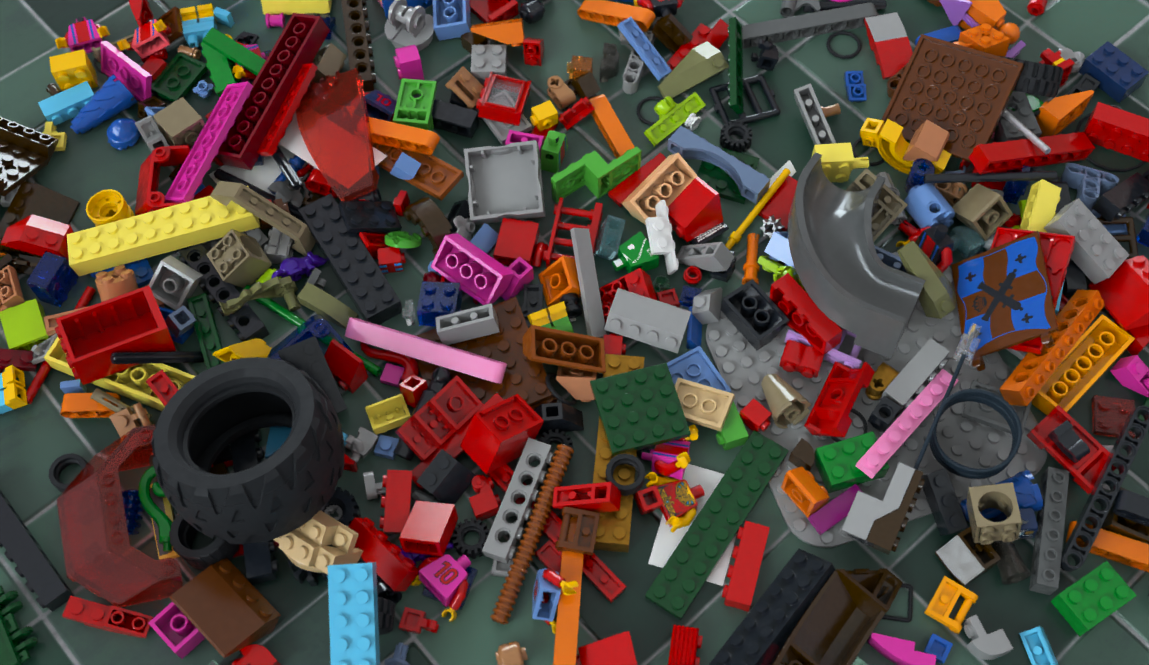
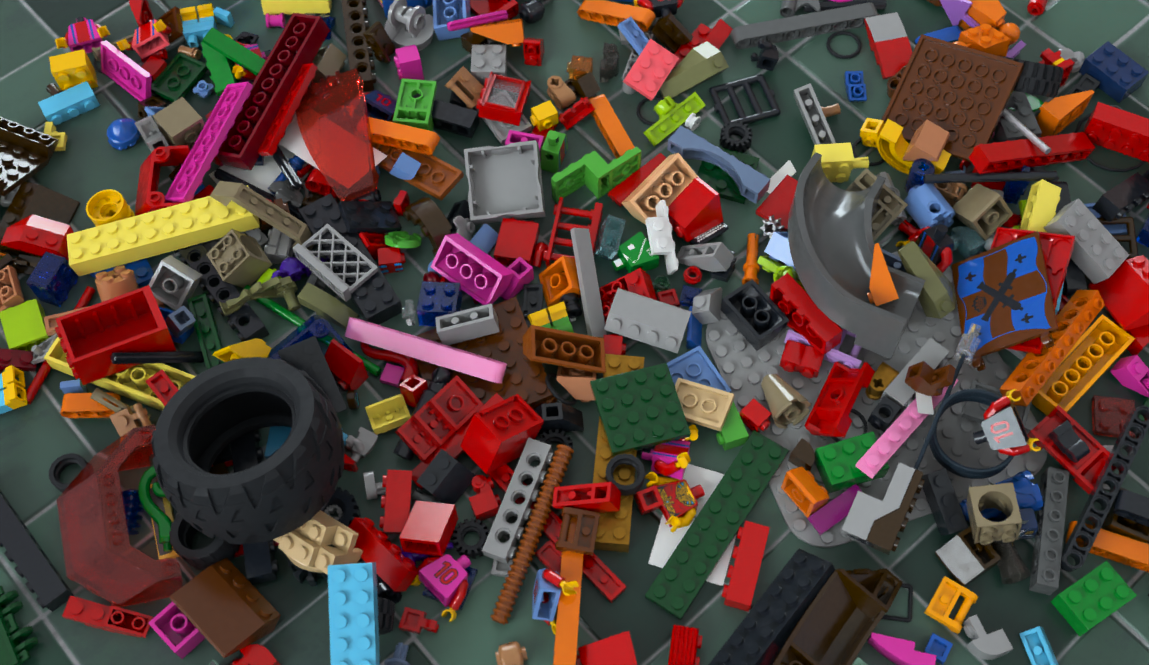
blue cone [70,75,138,135] -> none
medium blue plate [374,434,399,460] -> none
yellow bar [725,168,791,250] -> none
dark green plate [727,17,744,114] -> none
sand blue beam [1060,163,1119,212] -> none
none -> light grey fence [293,223,379,302]
none -> dark brown tile [347,390,360,410]
none -> dark brown bracket [363,21,396,63]
none -> dark pink axle [447,10,508,31]
none -> coral plate [623,39,679,101]
none -> orange slope [867,243,899,306]
none -> reddish brown brick [905,361,956,396]
none -> white sticker [915,391,934,415]
none -> torso [973,389,1041,456]

